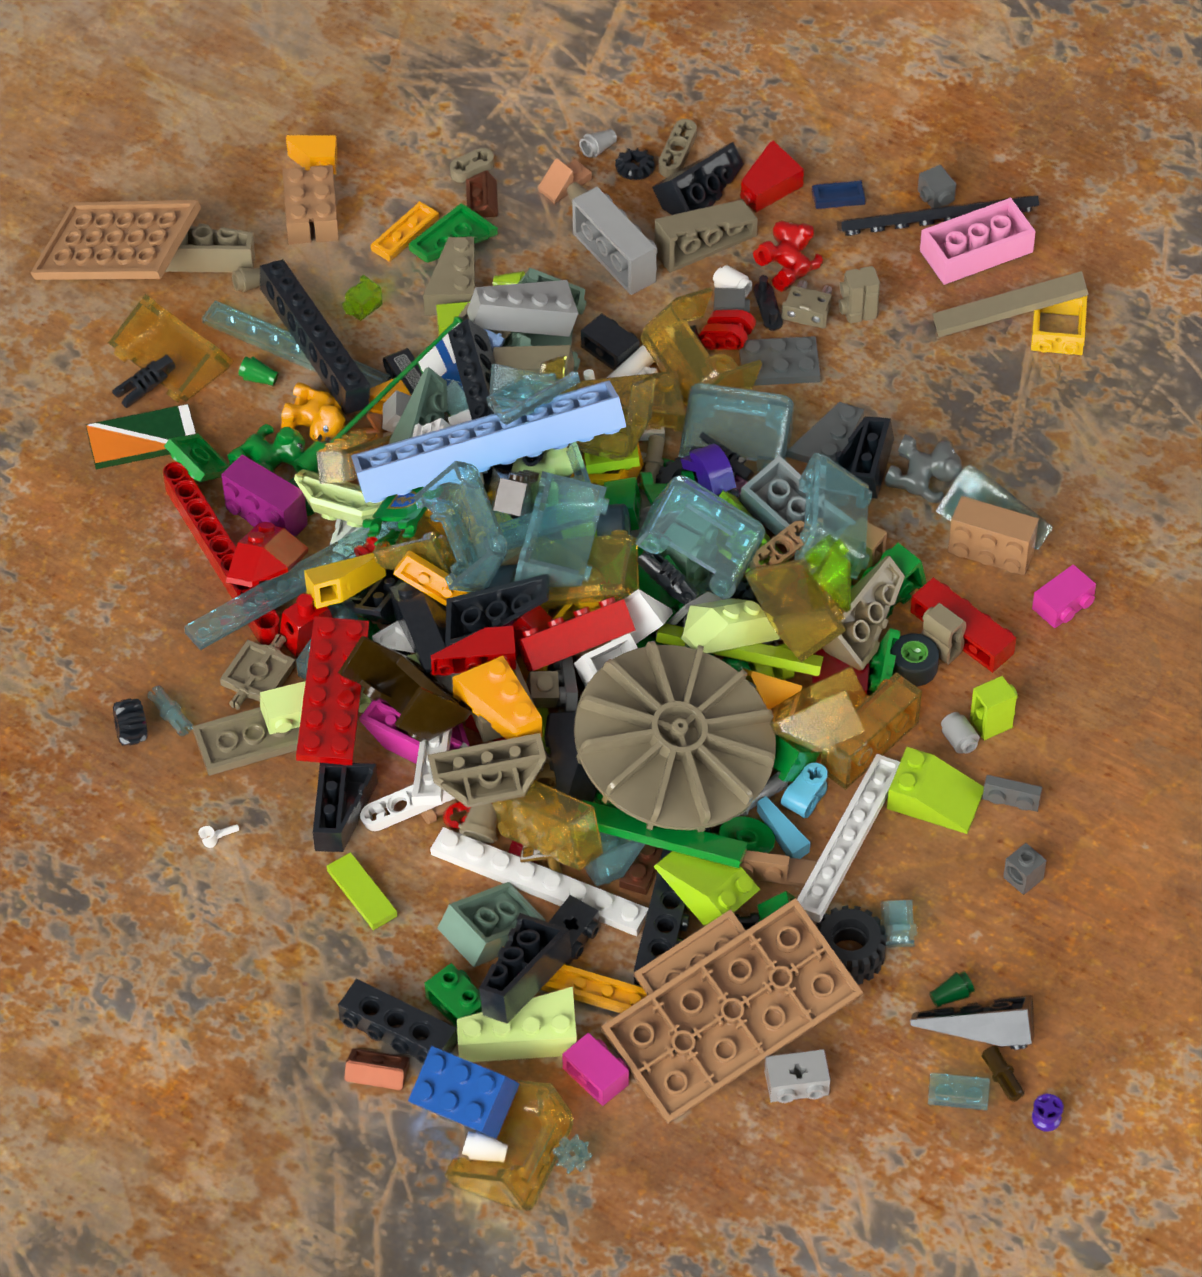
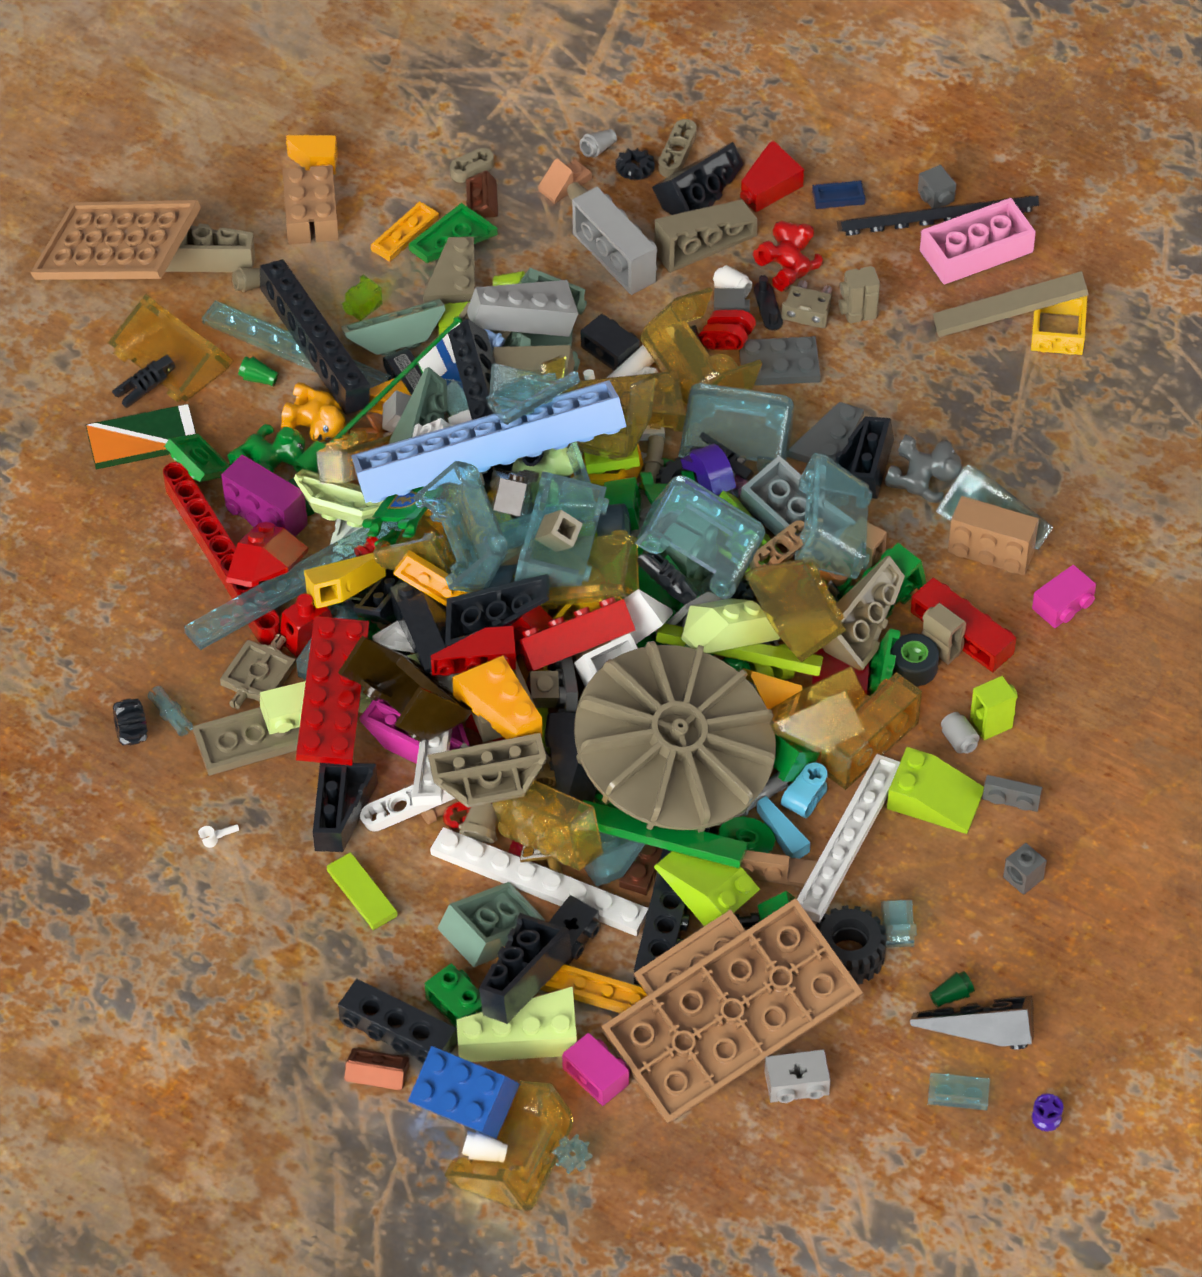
clear neon green slope [804,533,851,613] -> none
dark brown axle [981,1046,1024,1102] -> none
none -> sand green wedge [341,299,445,356]
none -> dark tan brick [534,510,583,552]

